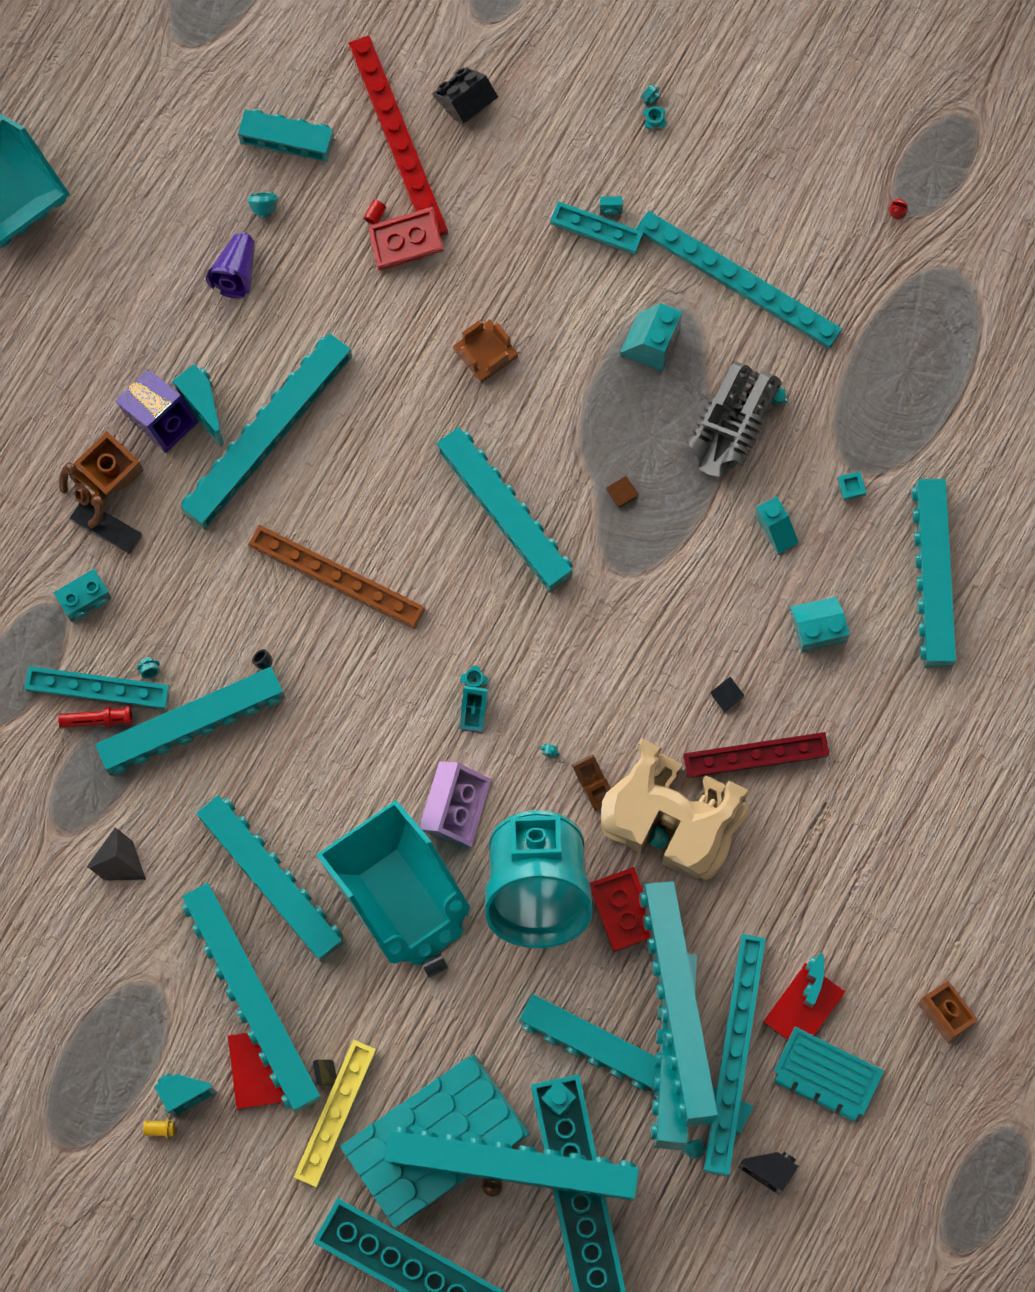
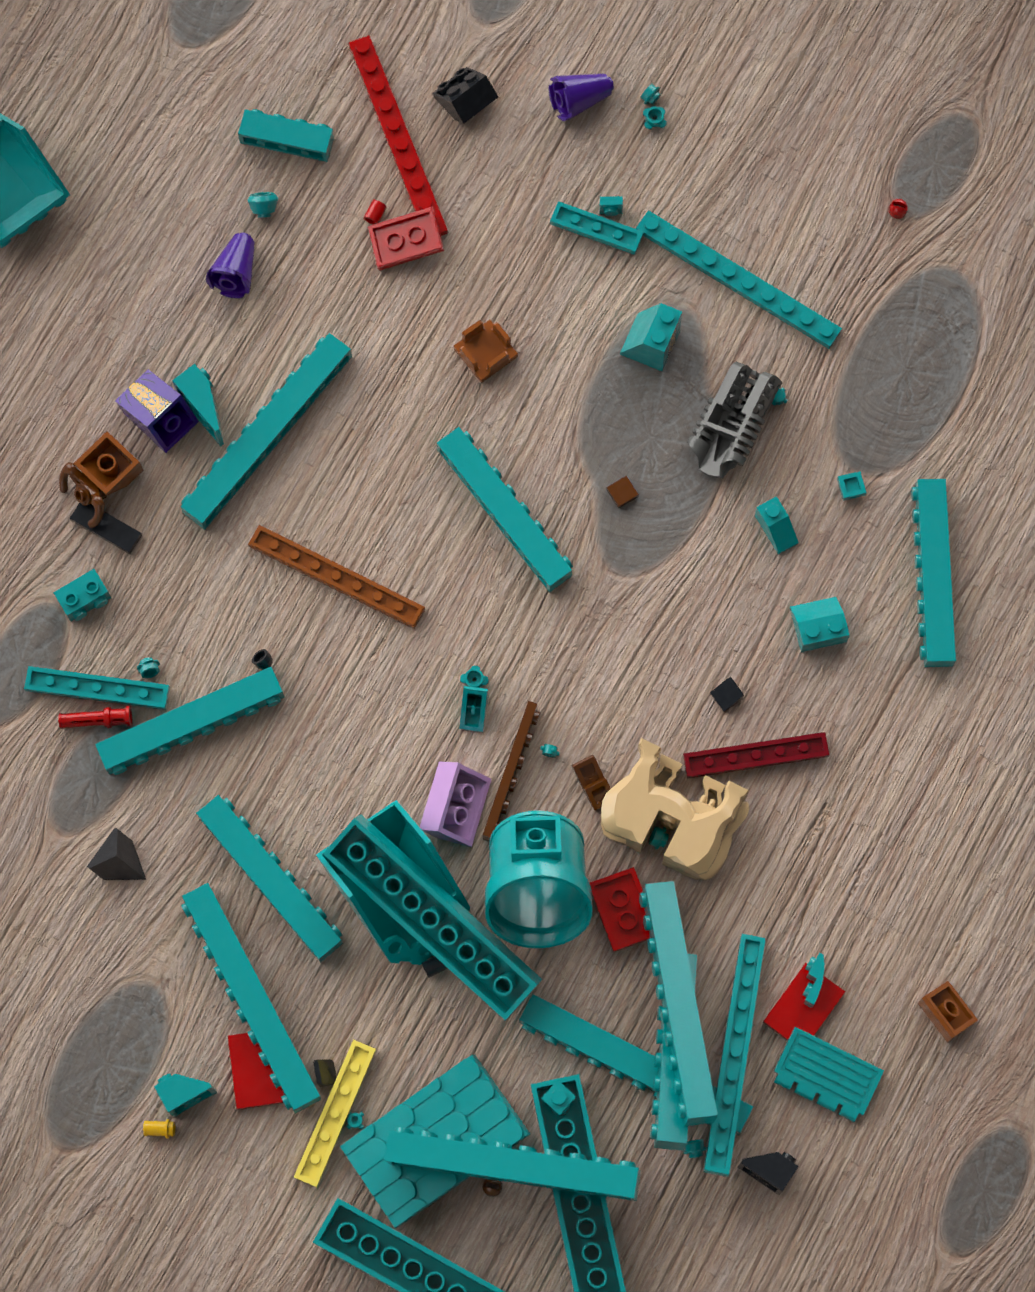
none -> teal brick [323,814,543,1020]
none -> teal piece [346,1112,364,1130]
none -> reddish brown plate [483,701,540,841]
none -> dark purple cone [548,74,614,121]

